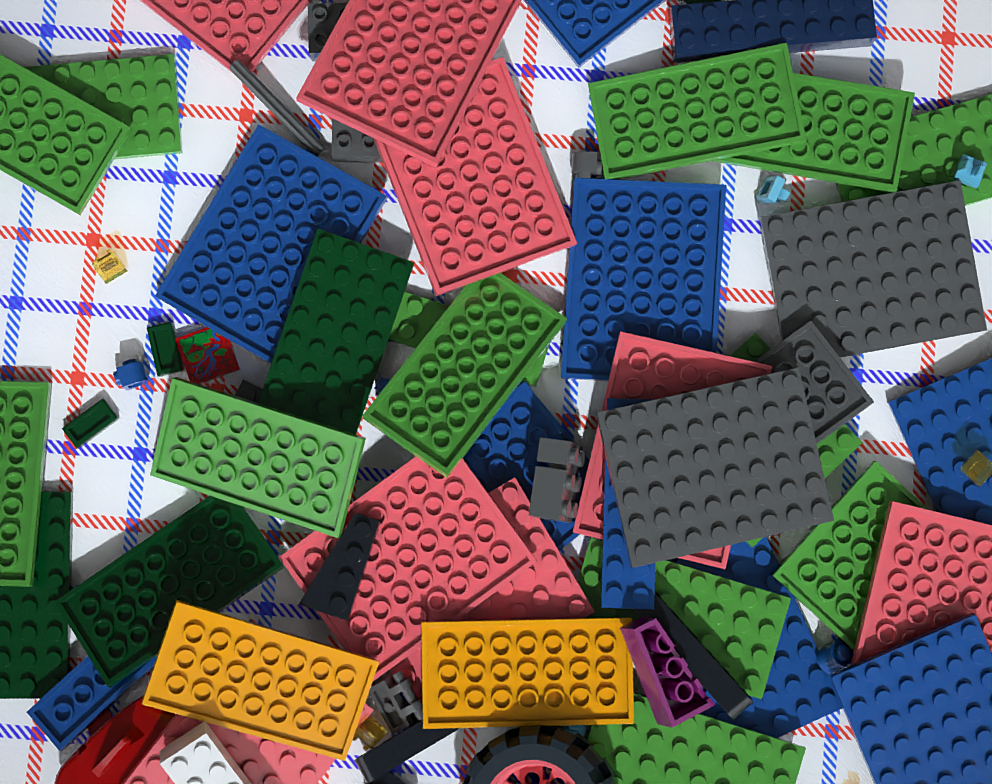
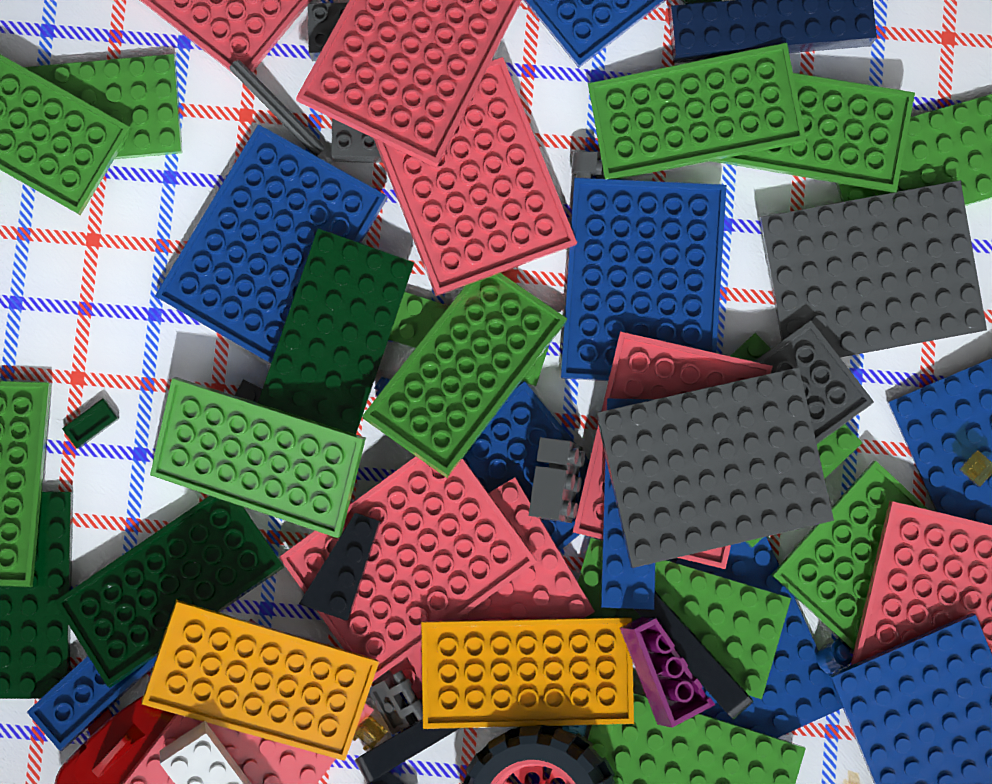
clear yellow tile [92,249,128,284] -> none
blue plate [113,359,149,391] -> none
dark green tile [146,322,183,377] -> none
tile [175,327,241,384] -> none
medium azure tile [756,175,790,204] -> none
medium azure tile [952,154,987,188] -> none

